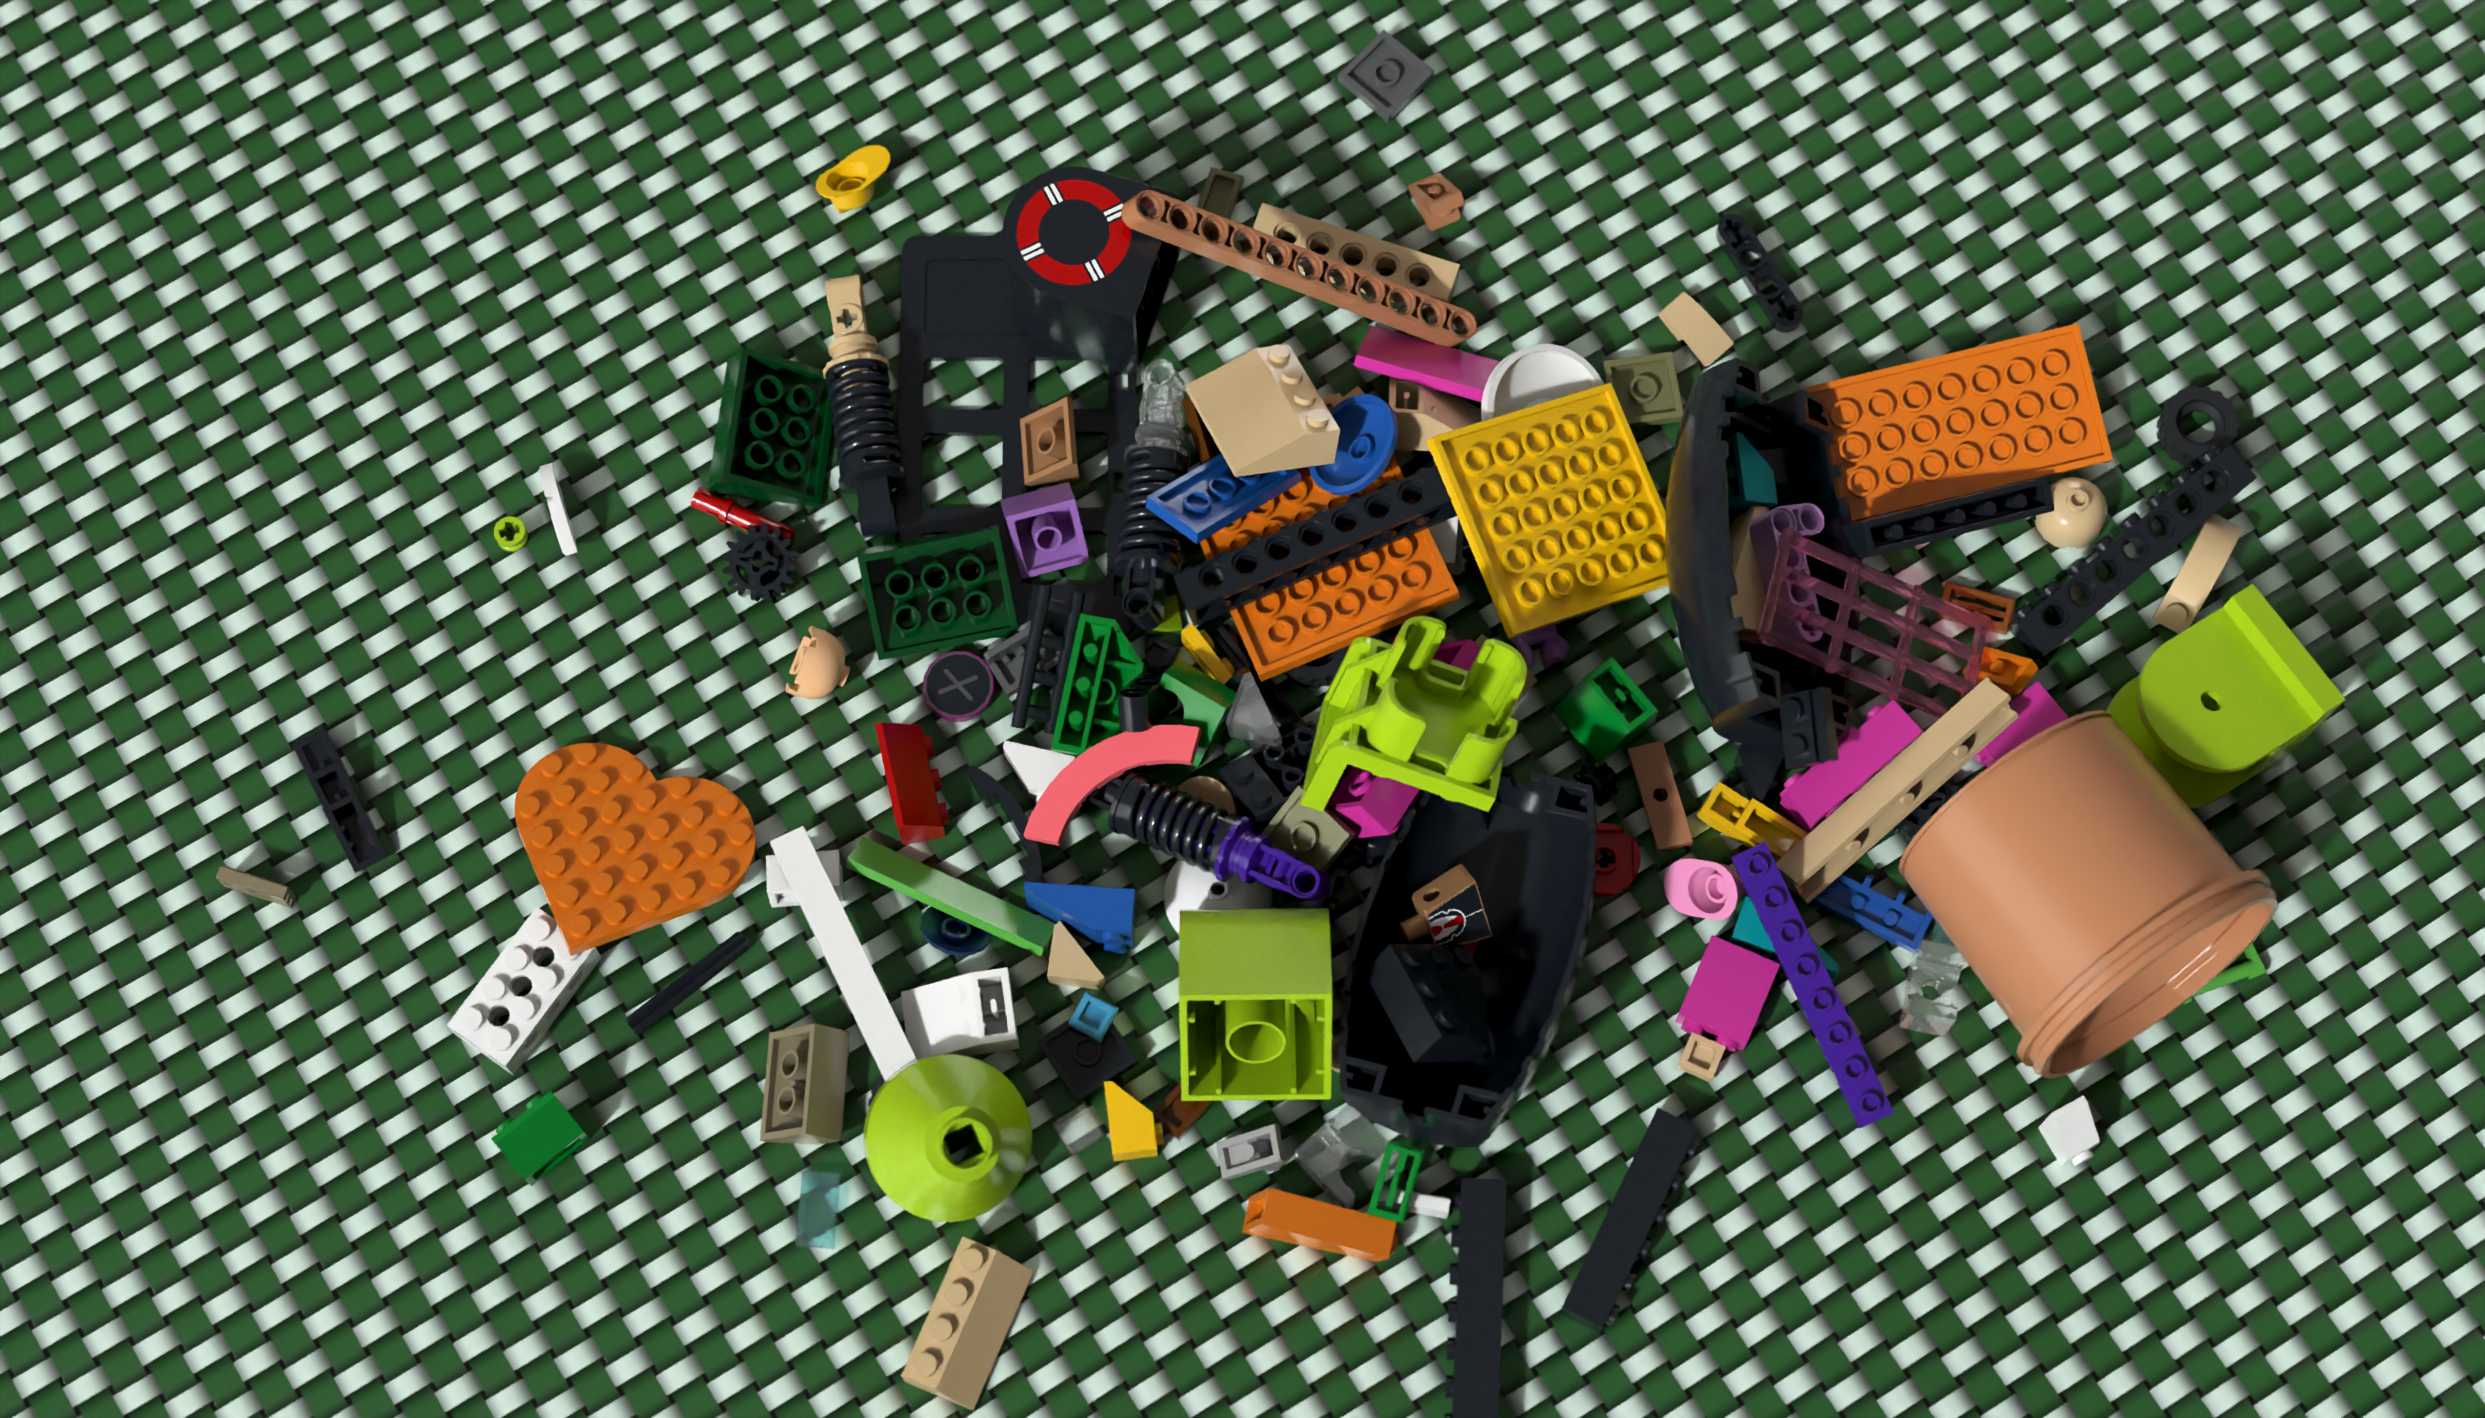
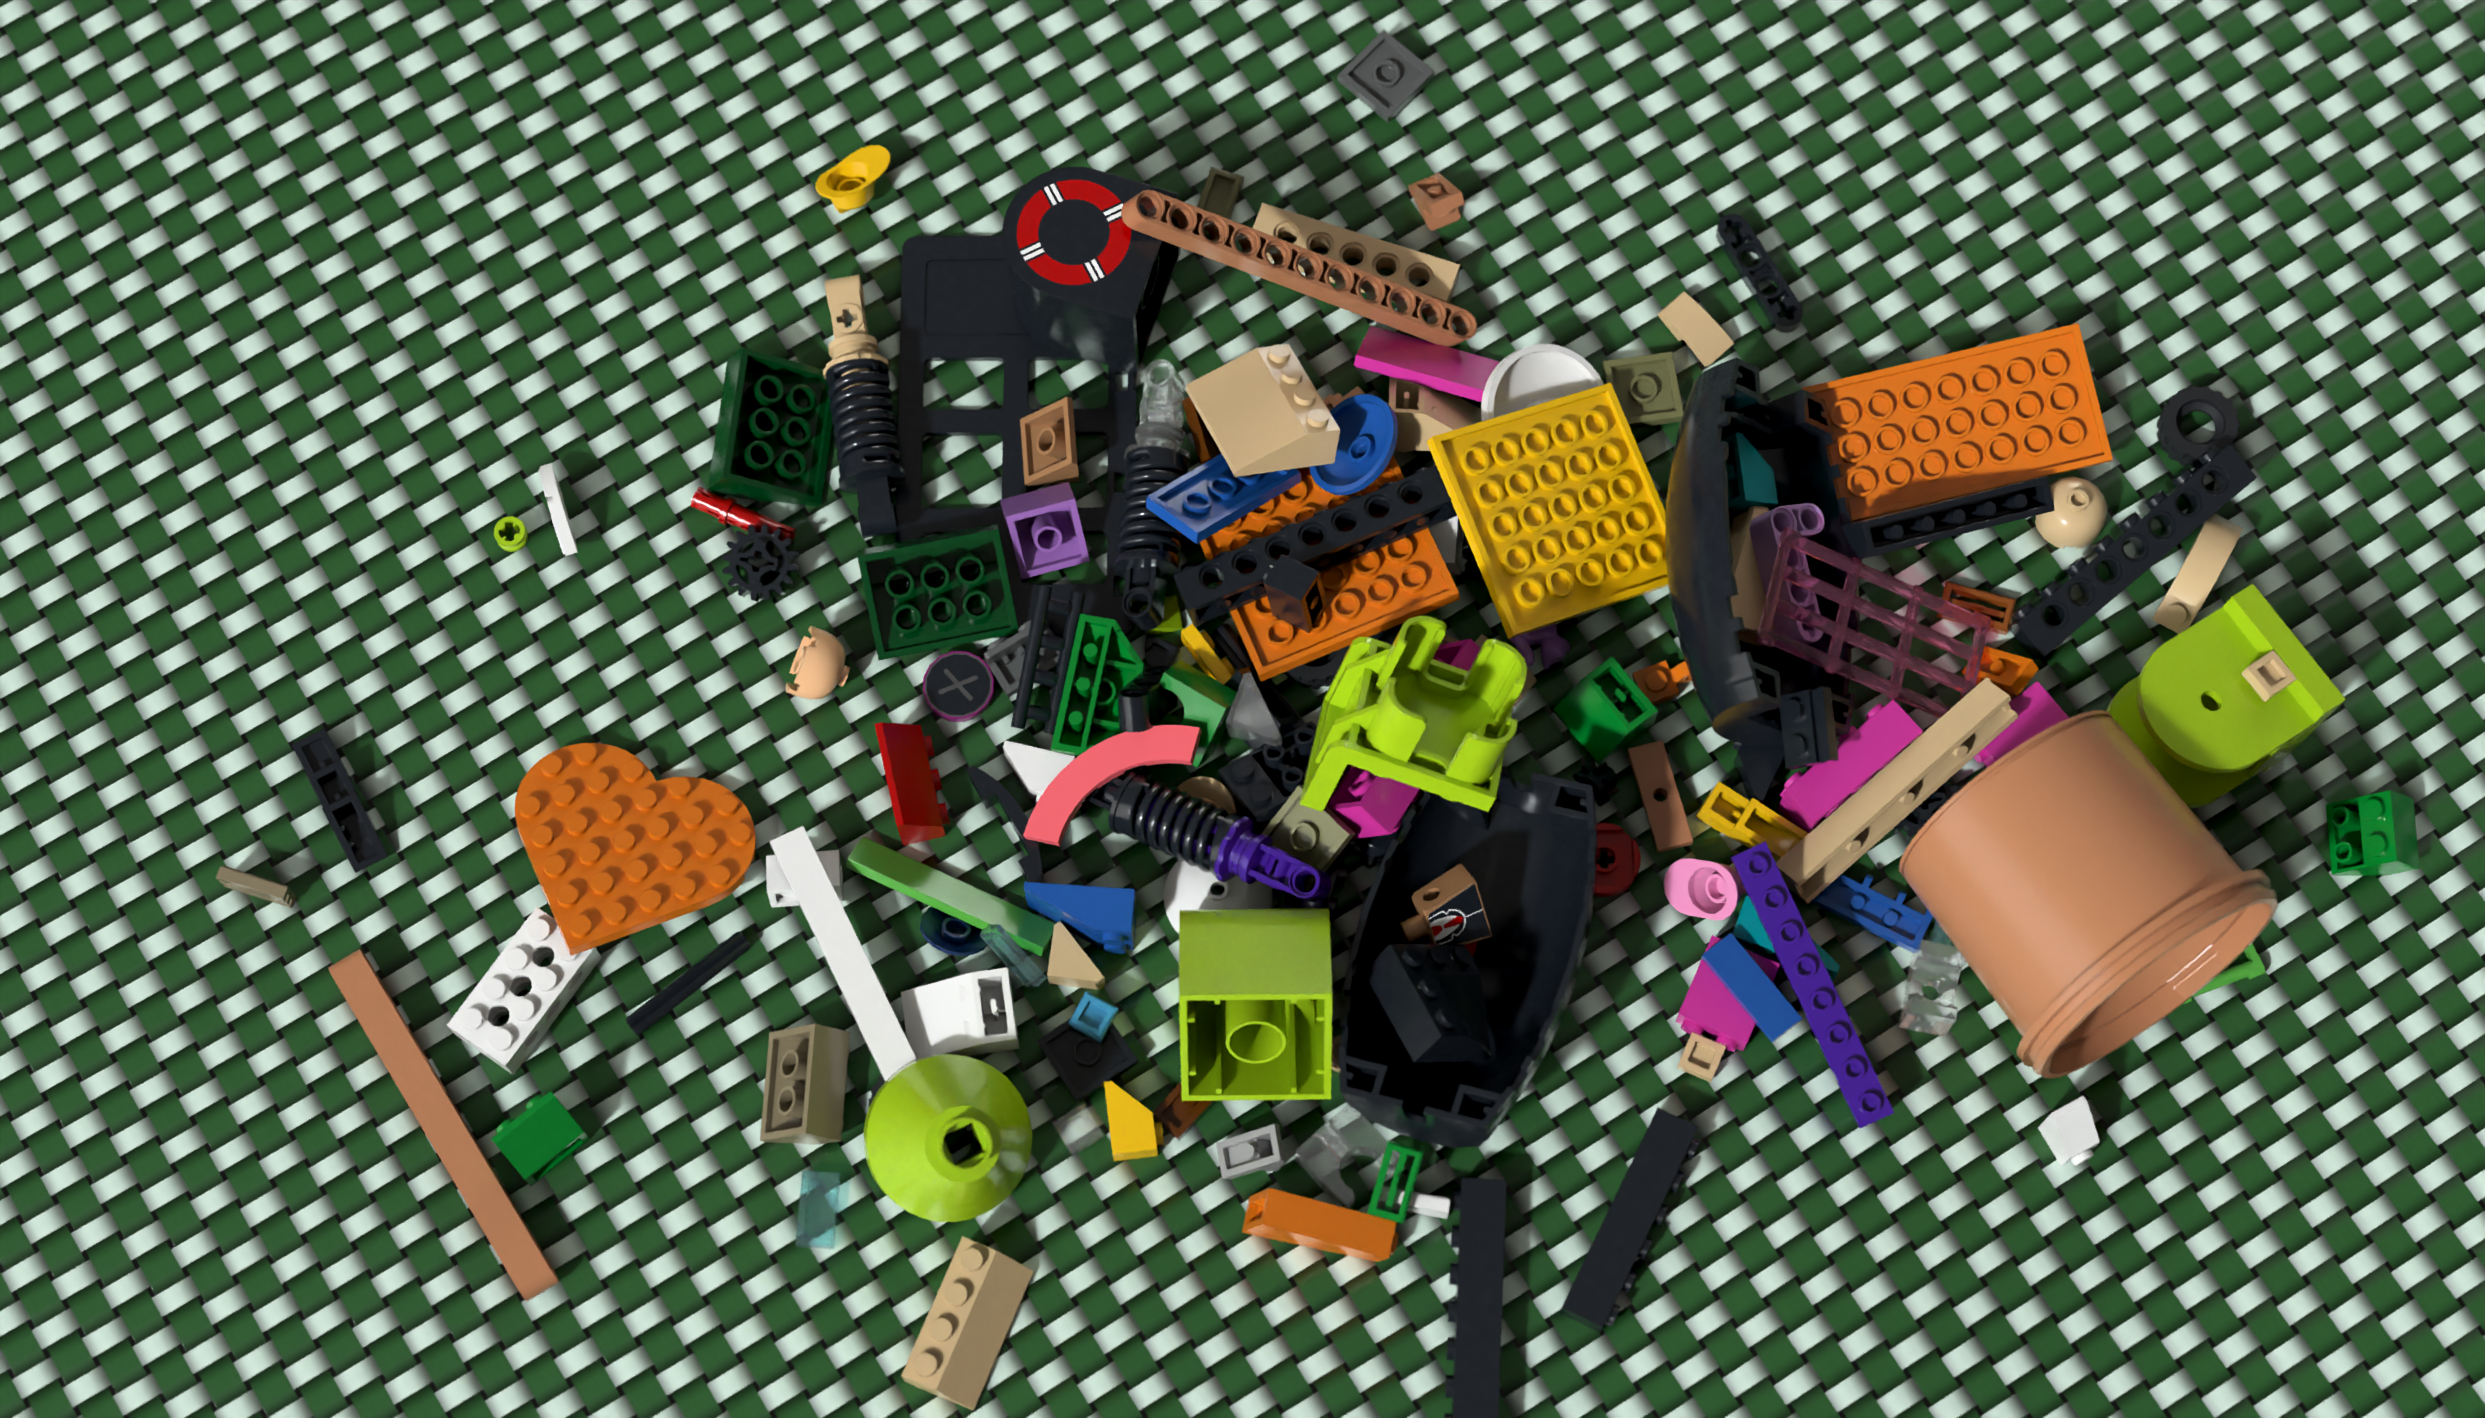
none -> nougat beam [328,948,560,1302]
none -> clear light blue tile [980,924,1047,987]
none -> black brick [1263,554,1328,633]
none -> orange plate [1632,660,1692,705]
none -> blue tile [1701,933,1802,1043]
none -> tan plate [2241,650,2297,702]
none -> green slope [2326,790,2420,876]

